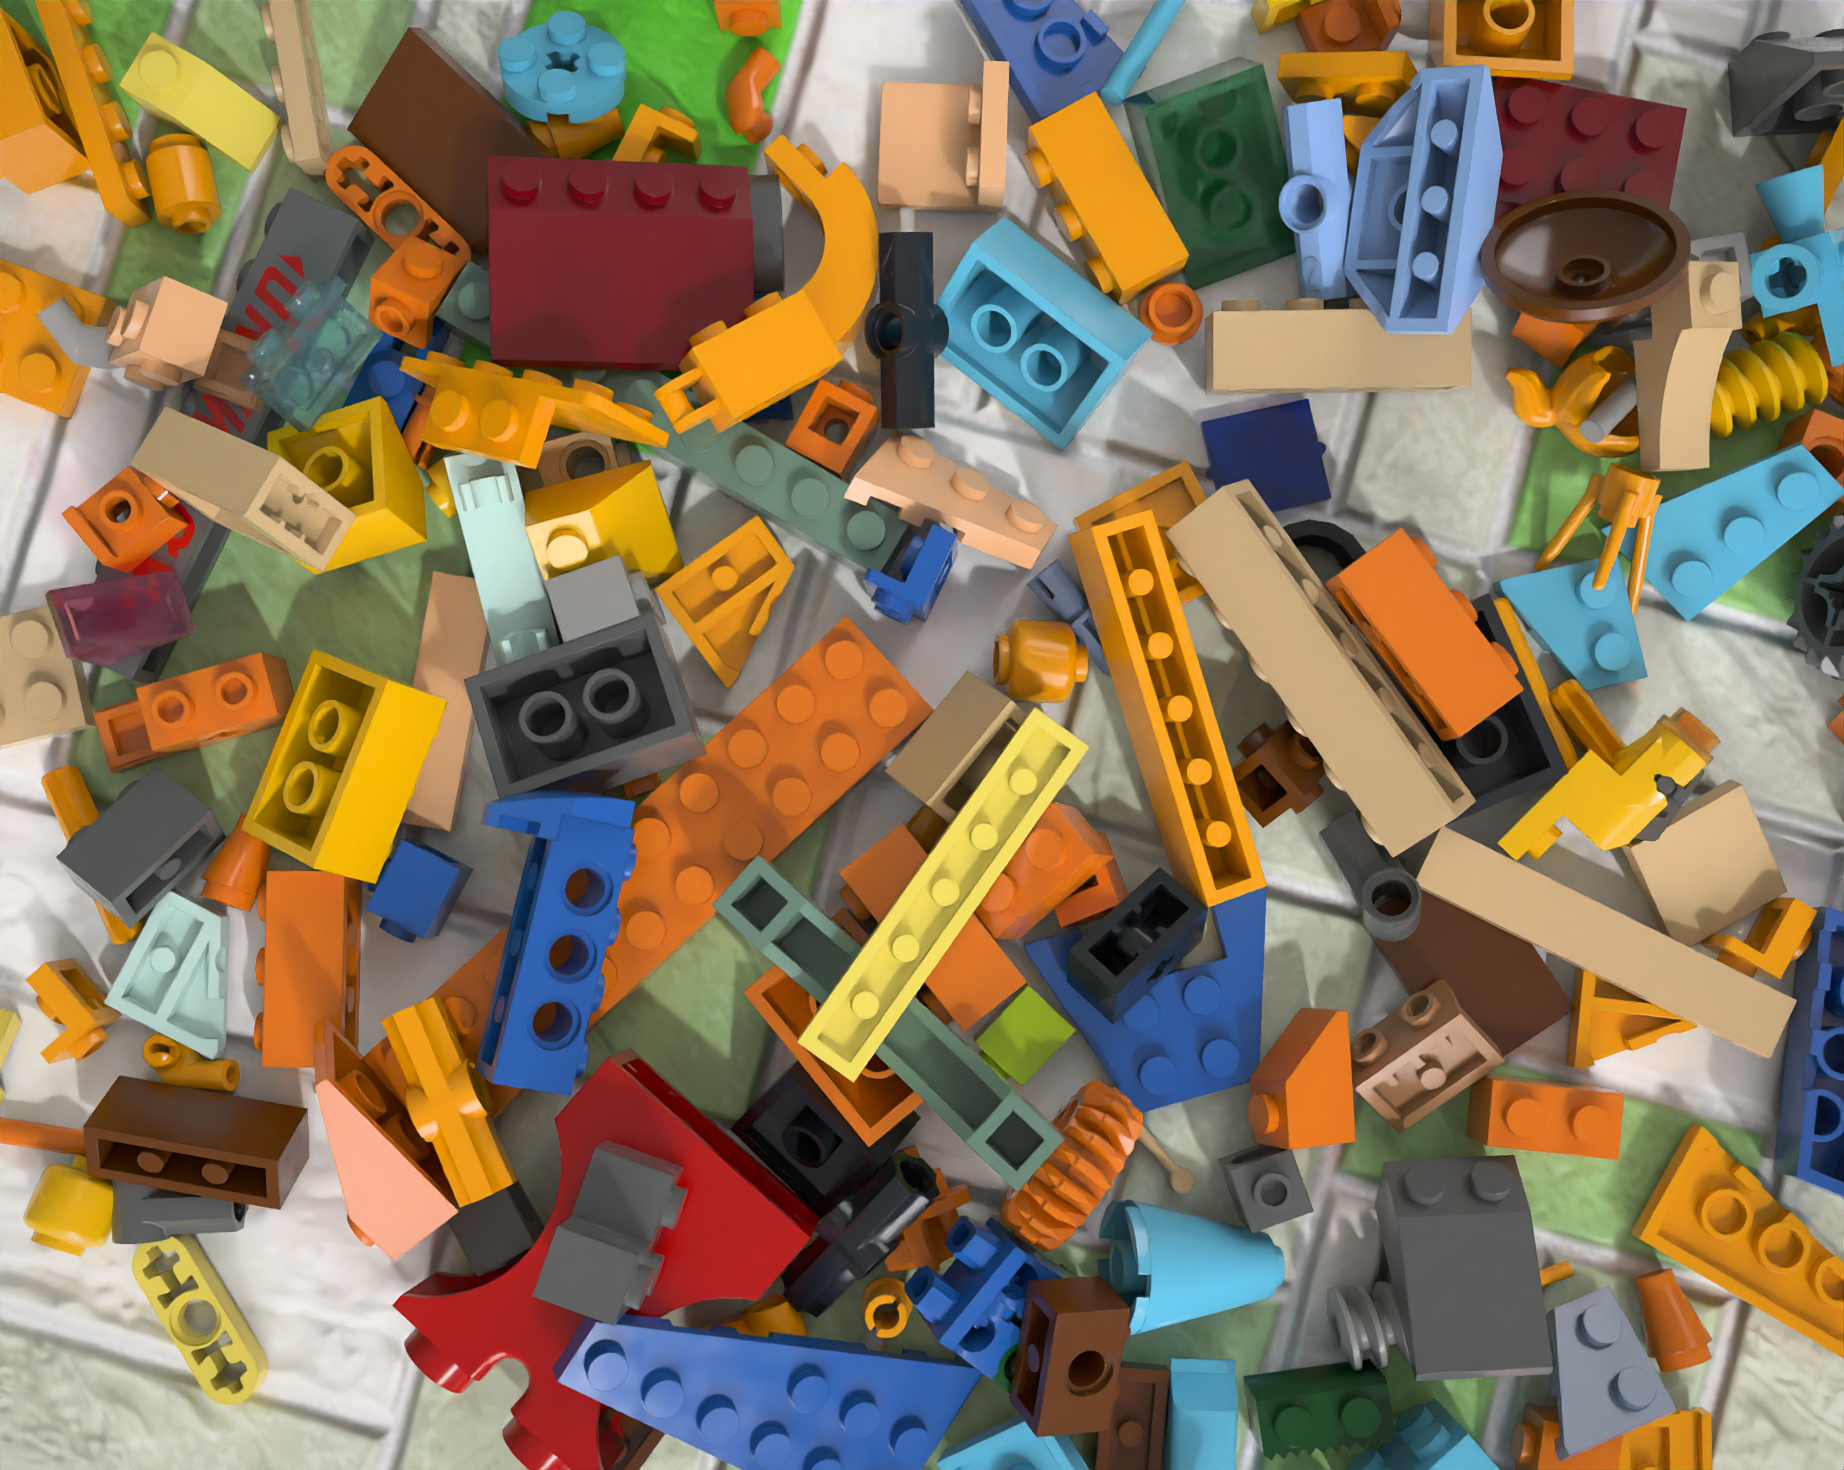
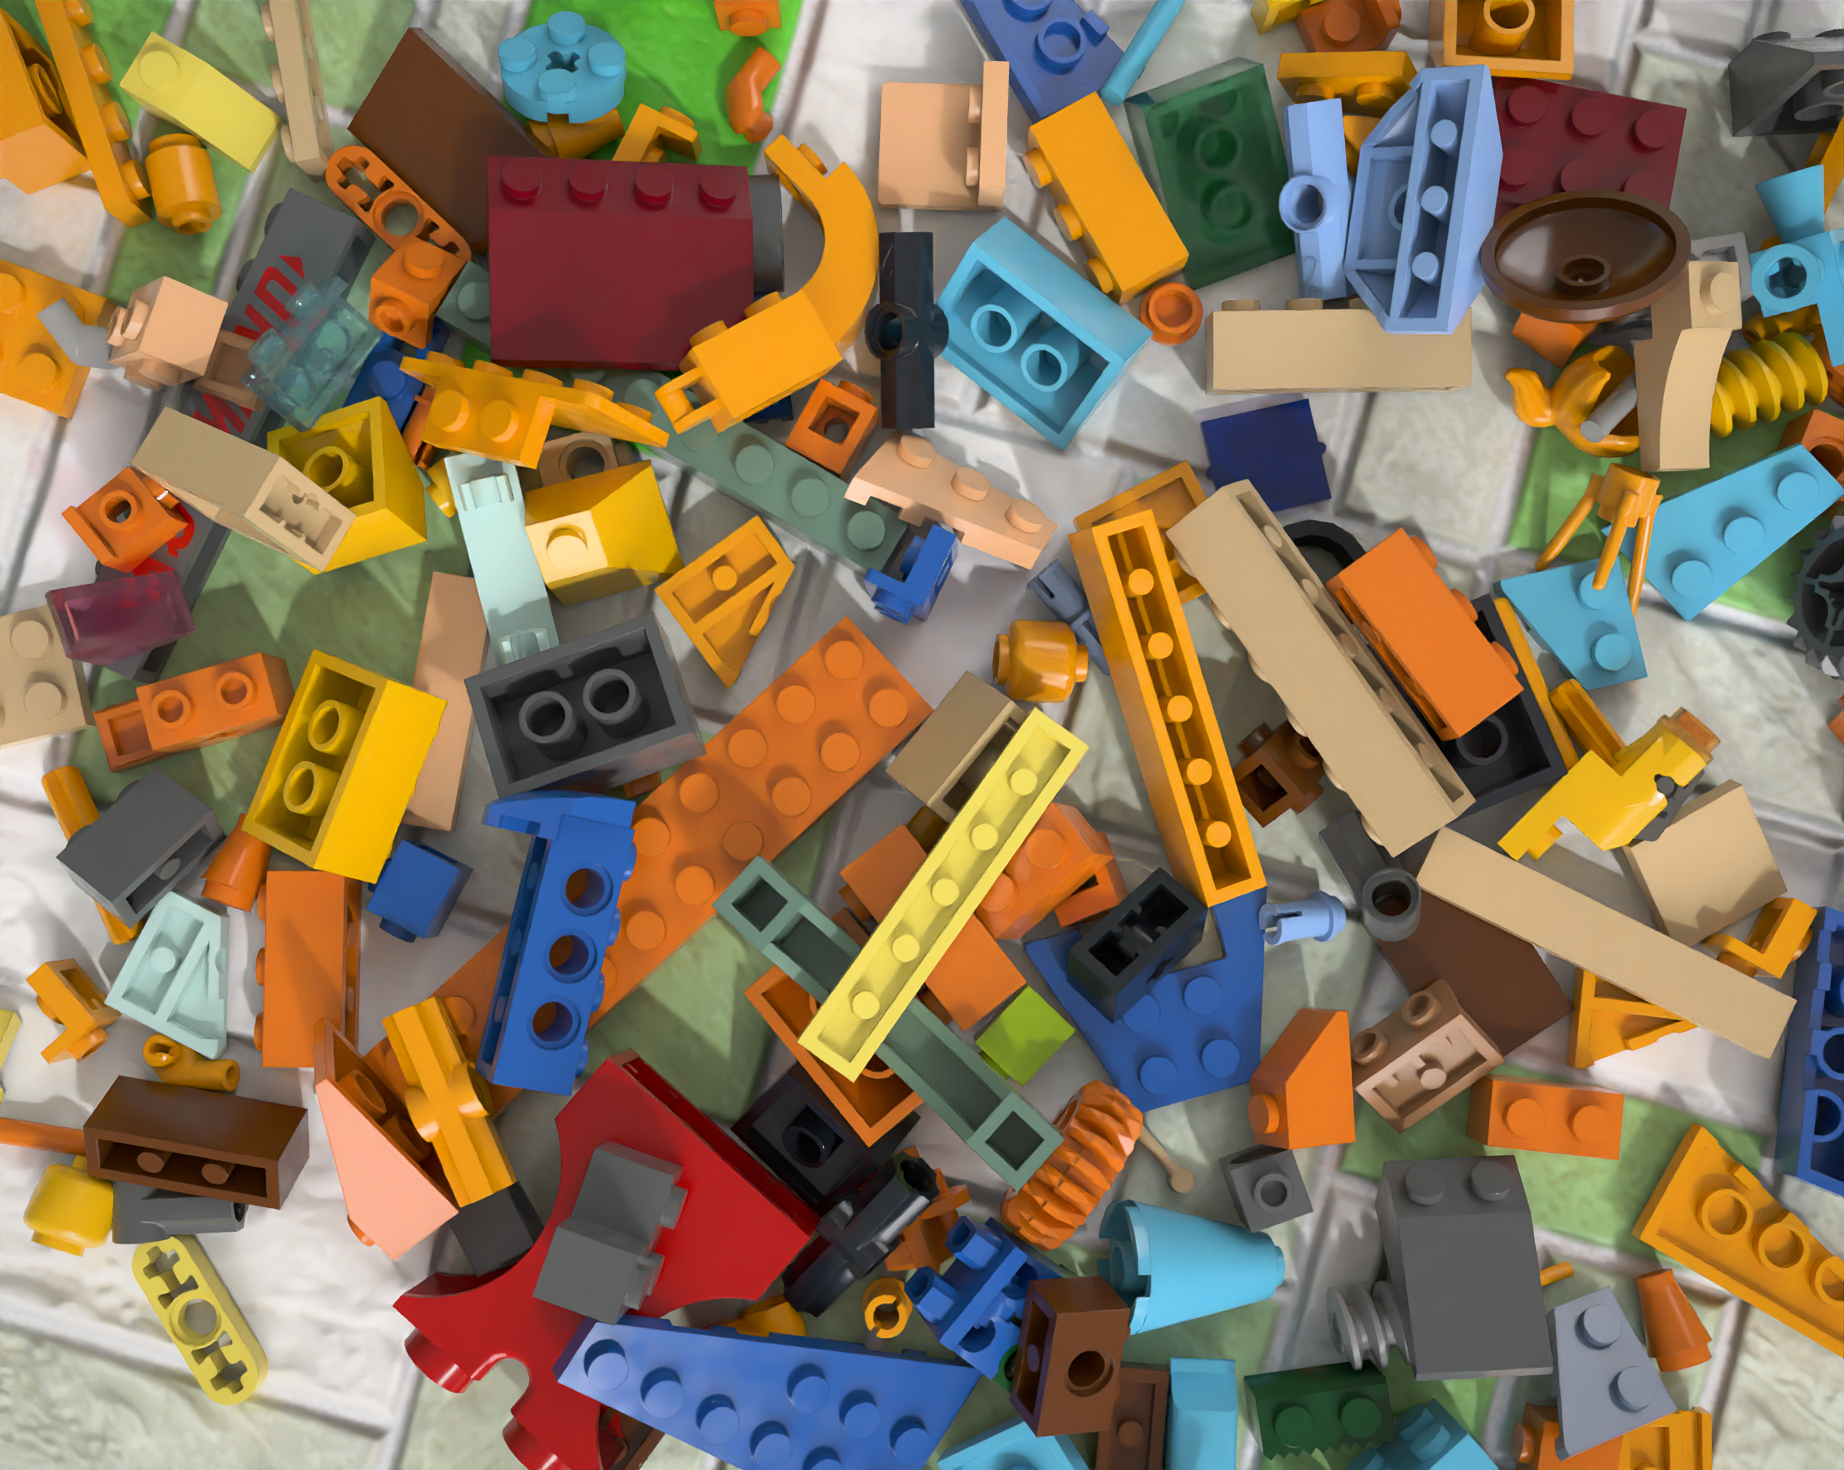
light grey brick [544,555,666,643] -> none
none -> light blue pin [1258,891,1346,945]

